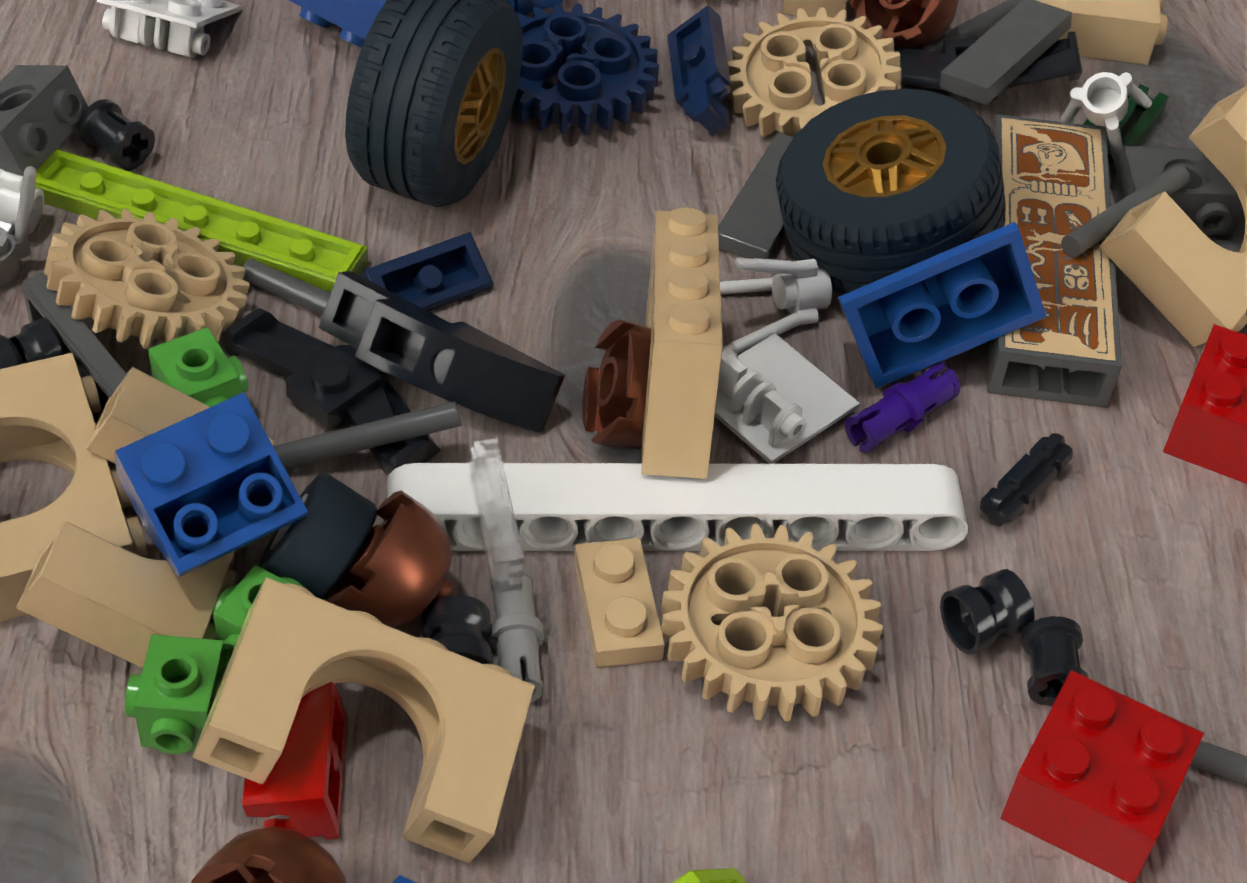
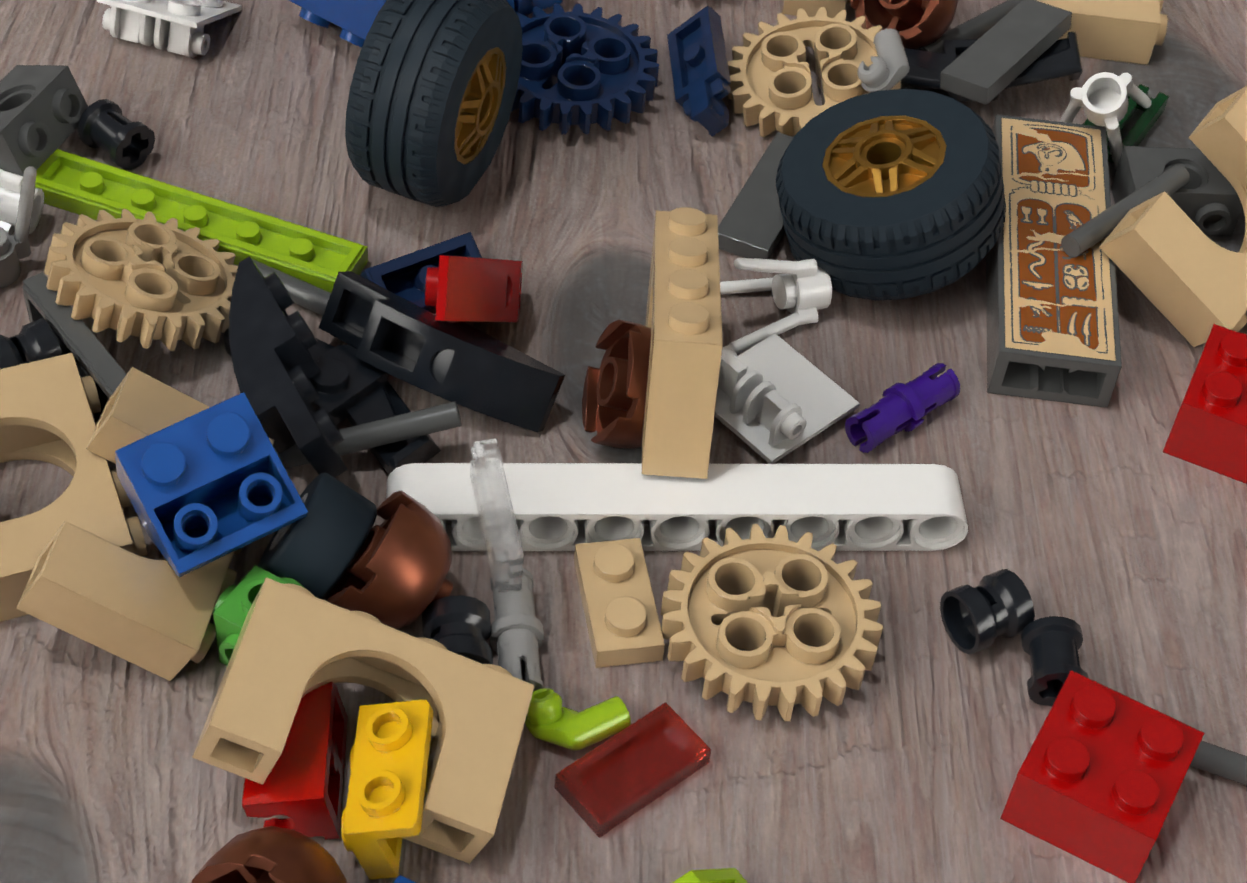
bright green brick [125,634,227,754] -> none
bright green brick [148,327,249,407] -> none
blue slope [838,222,1046,389] -> none
black axle [980,433,1073,526] -> none
none -> black slope [229,256,348,478]
none -> yellow bracket [341,699,433,880]
none -> red slope [425,255,523,322]
none -> lime arm [525,688,631,750]
none -> clear red tile [554,702,711,838]
none -> light grey arm [857,28,910,93]

